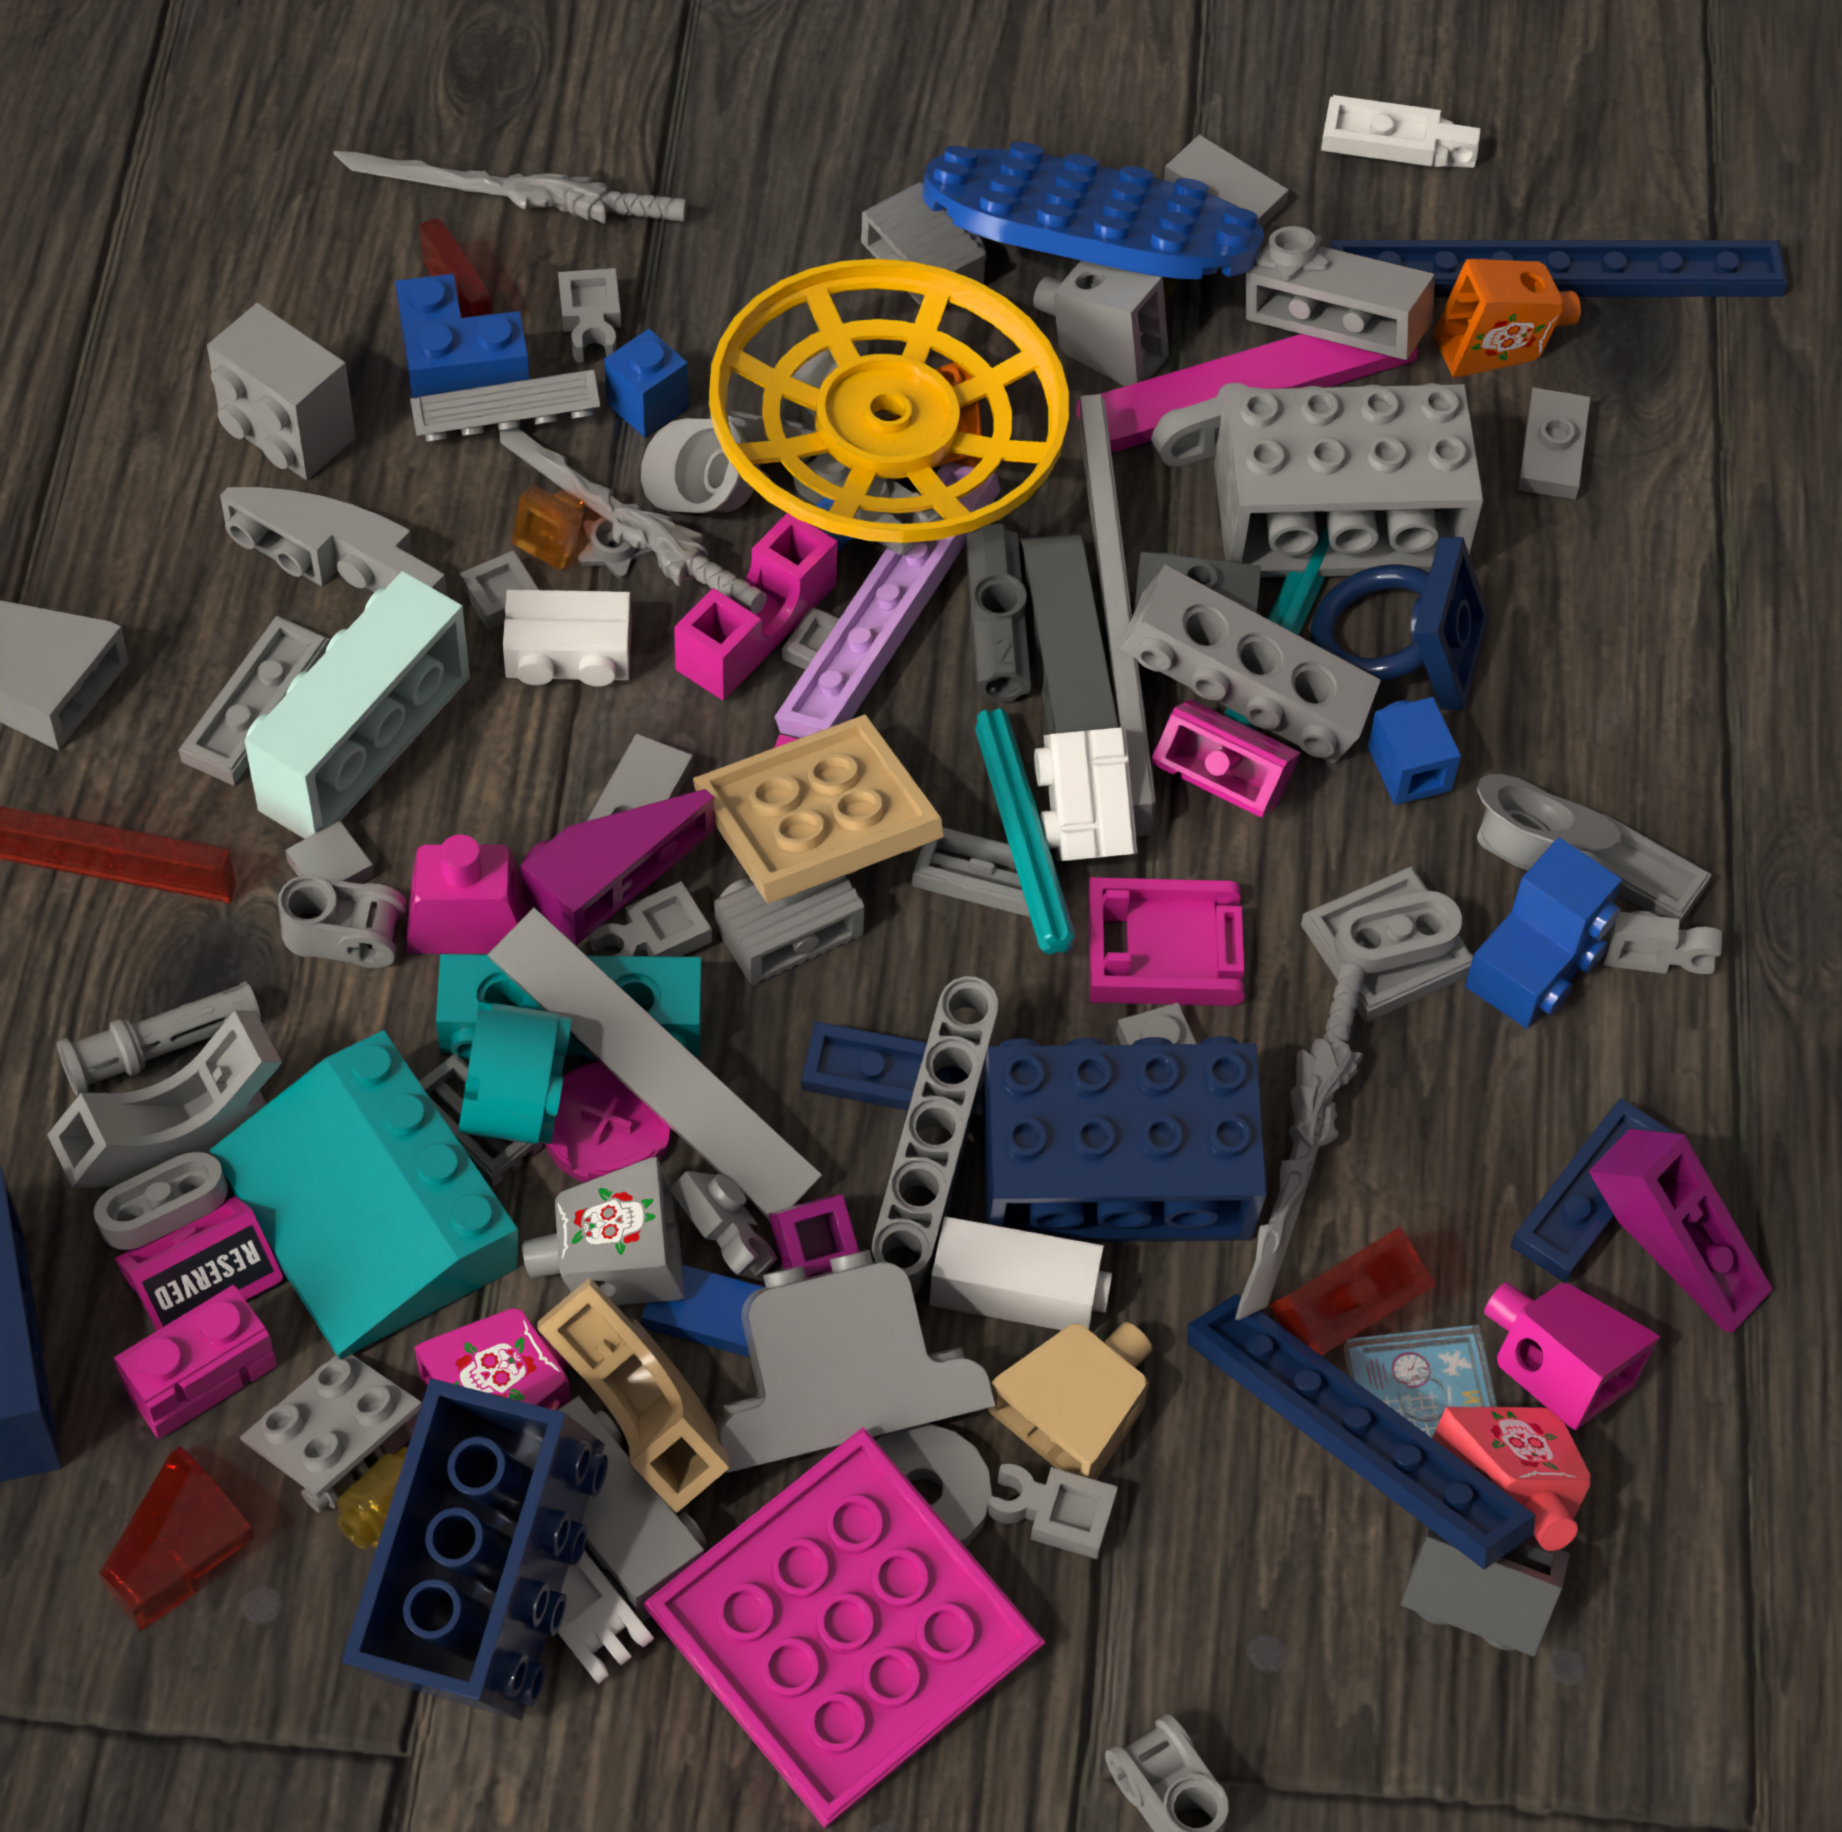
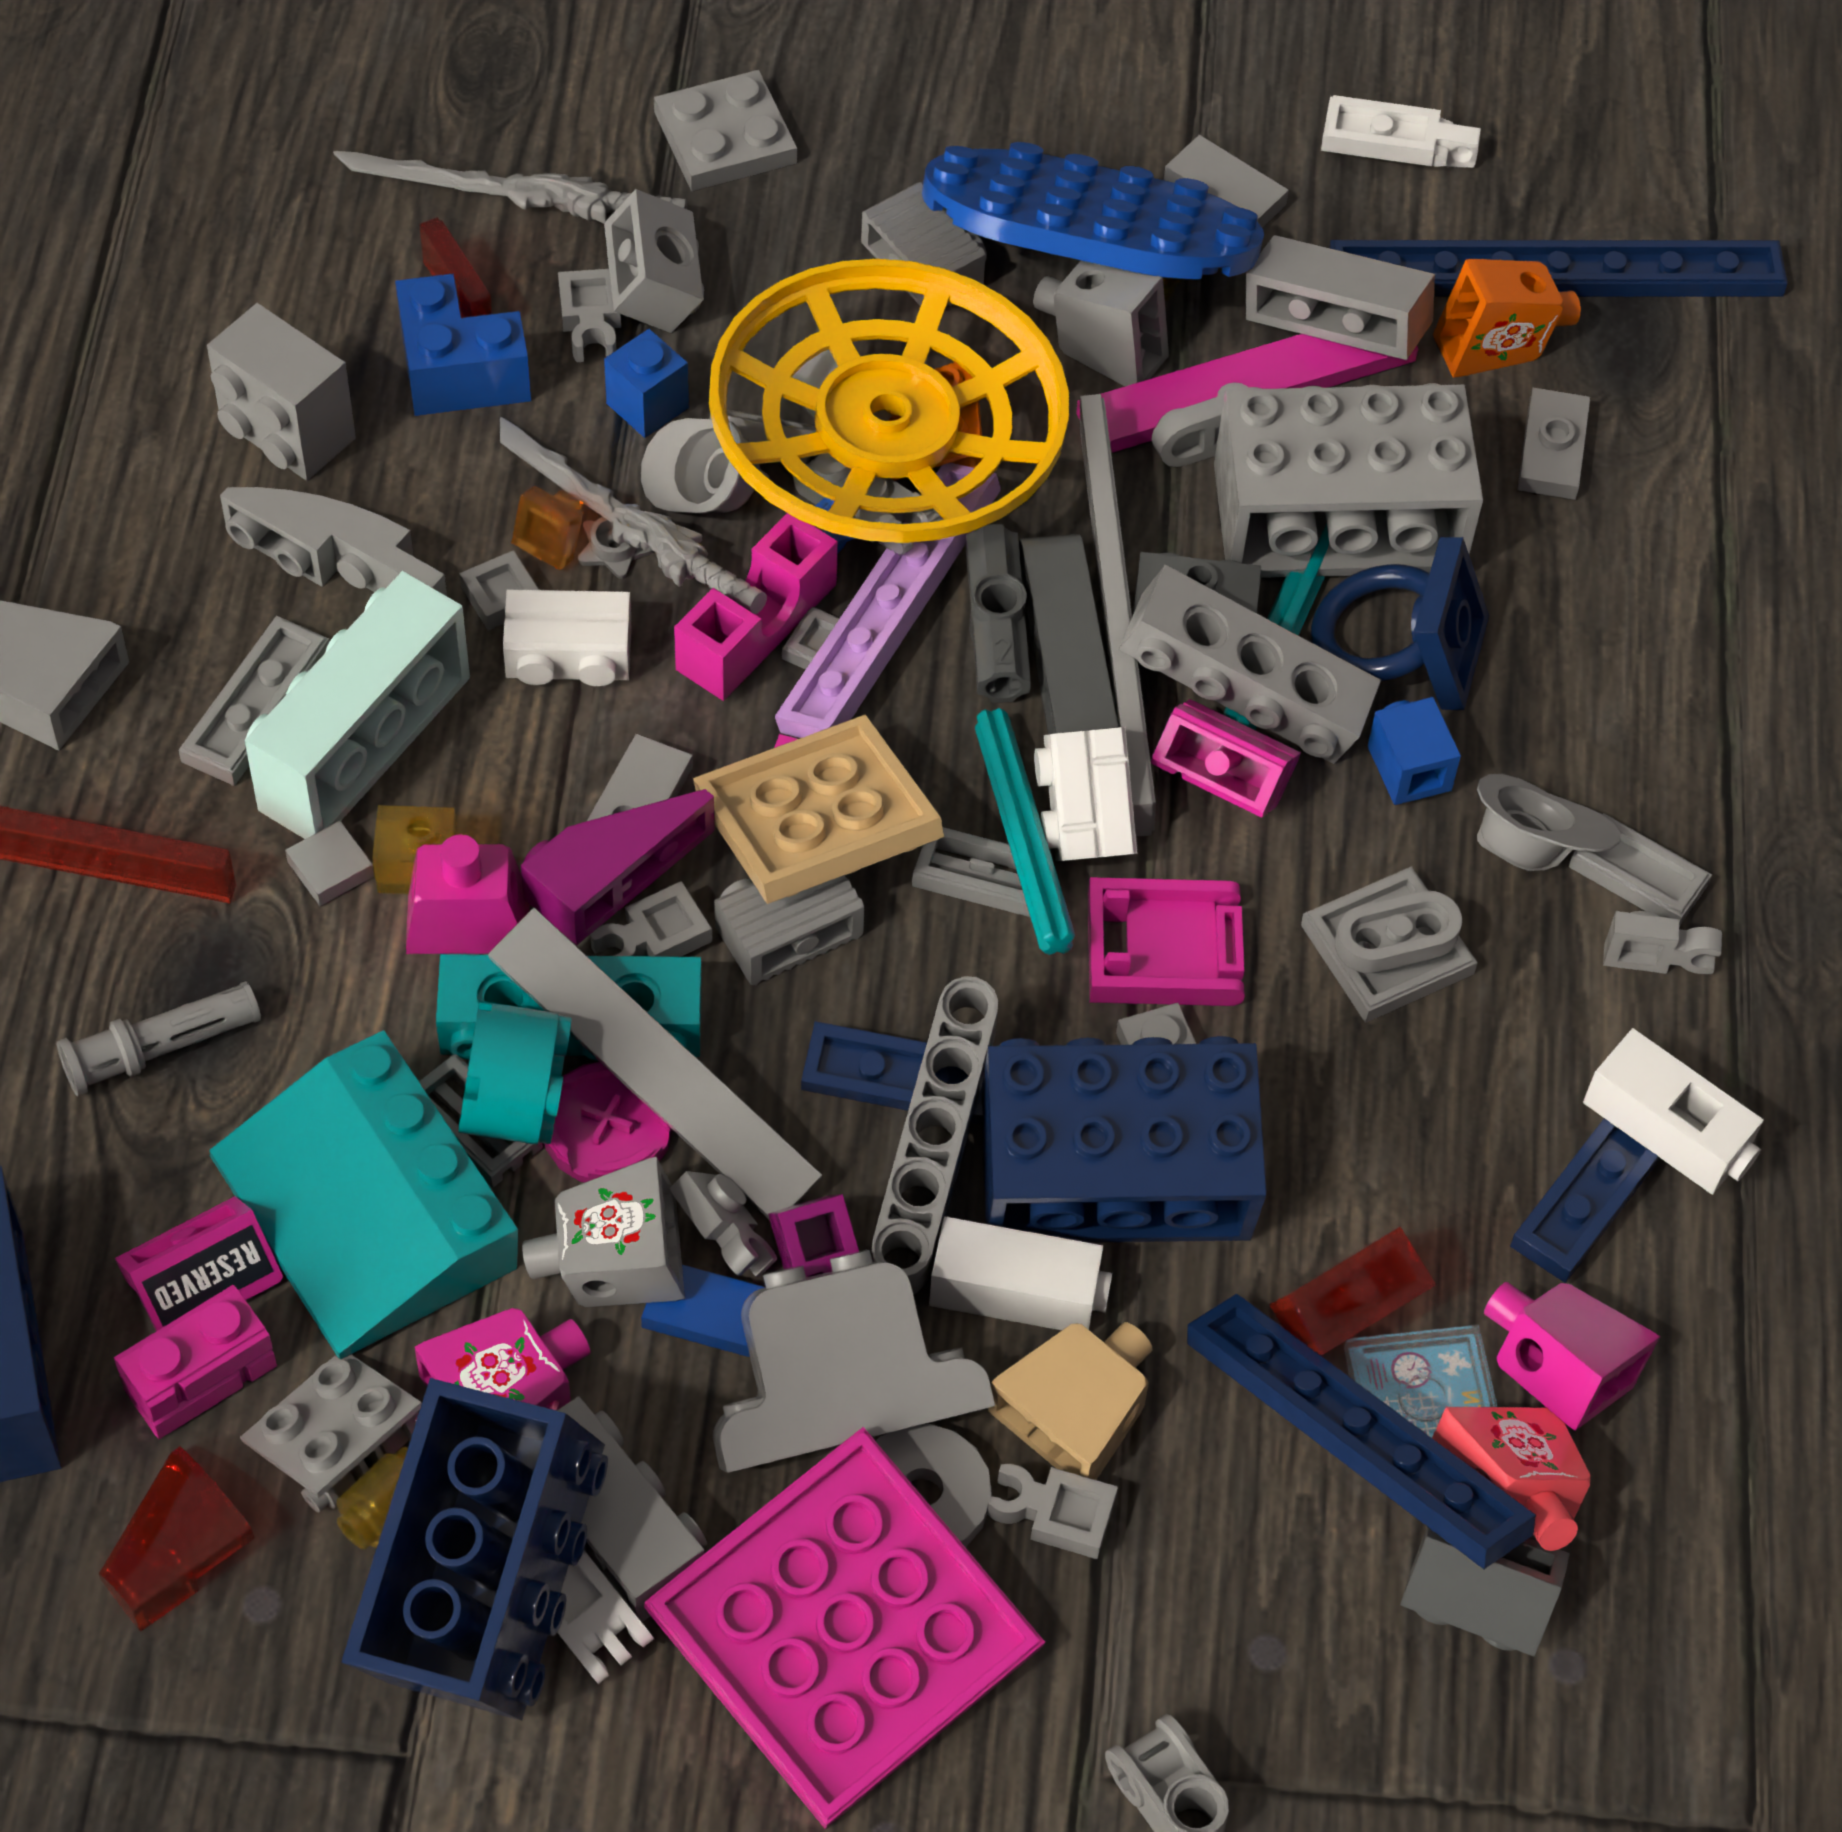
light grey arch [47,1010,282,1188] -> none
light grey plate [94,1152,228,1250] -> none
light grey piece [278,875,407,968] -> none
light grey piece [410,369,600,442] -> none
tan arch [537,1277,730,1513] -> none
light grey sword [1235,963,1365,1320] -> none
light grey plate [1255,226,1329,281] -> none
blue brick [1465,837,1622,1029] -> none
magenta slope [1589,1129,1773,1333] -> none
none -> clear yellow brick [372,805,468,894]
none -> light grey brick [604,189,704,333]
none -> light grey plate [654,70,797,191]
none -> white brick [1583,1028,1764,1195]

